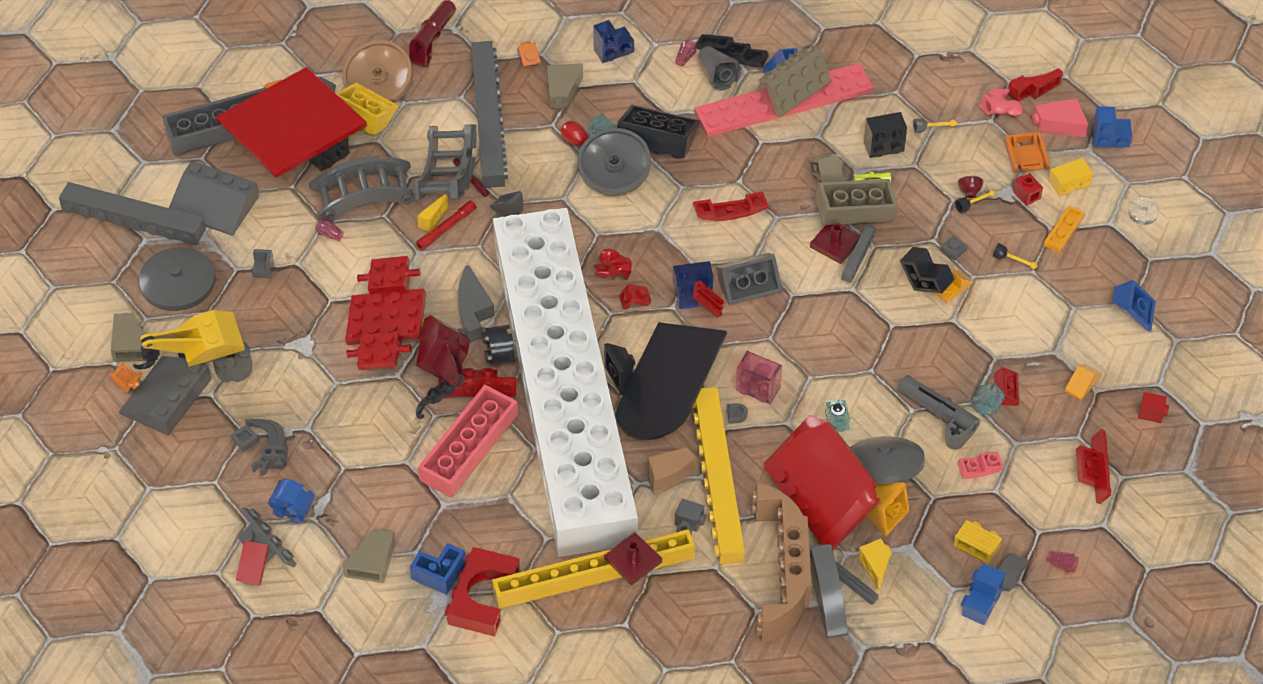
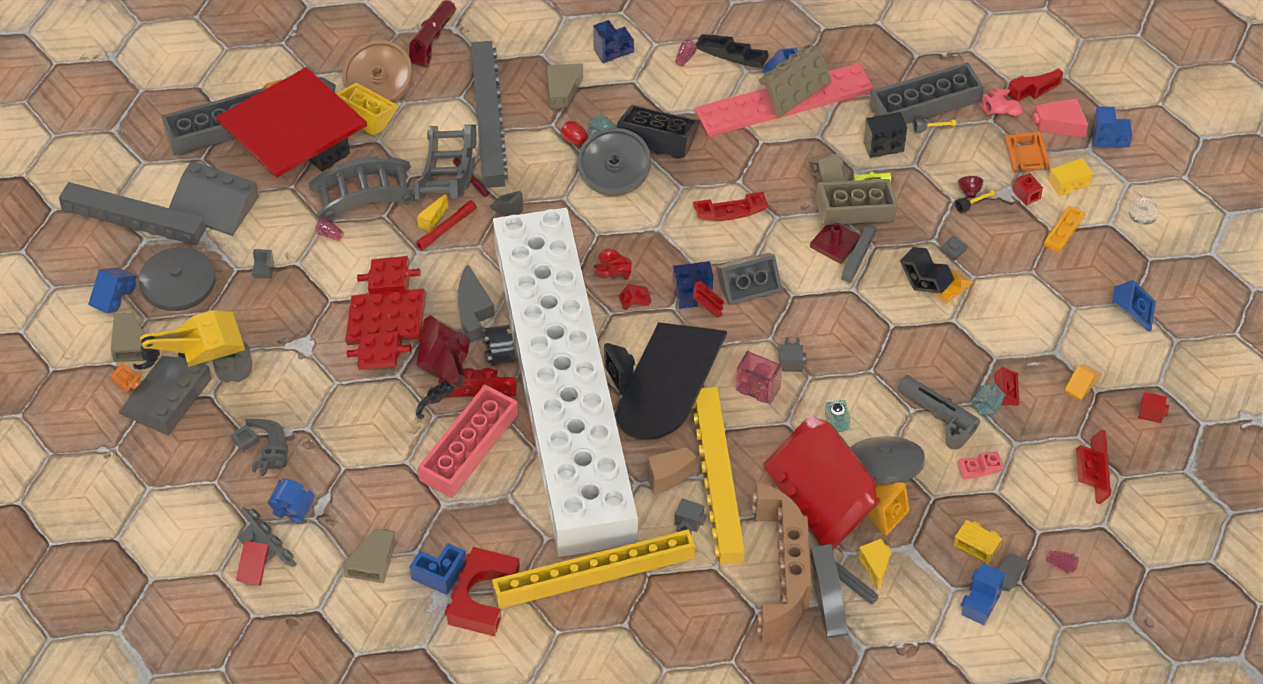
orange bracket [517,41,541,68] -> none
dark red tile [604,532,662,586] -> none
dark grey cone [698,46,741,90] -> none
dark grey tile [727,403,748,424] -> none
hinge [993,243,1037,269] -> none
none -> blue brick [88,268,137,313]
none -> dark grey brick [779,337,807,372]
none -> dark grey brick [869,62,984,124]

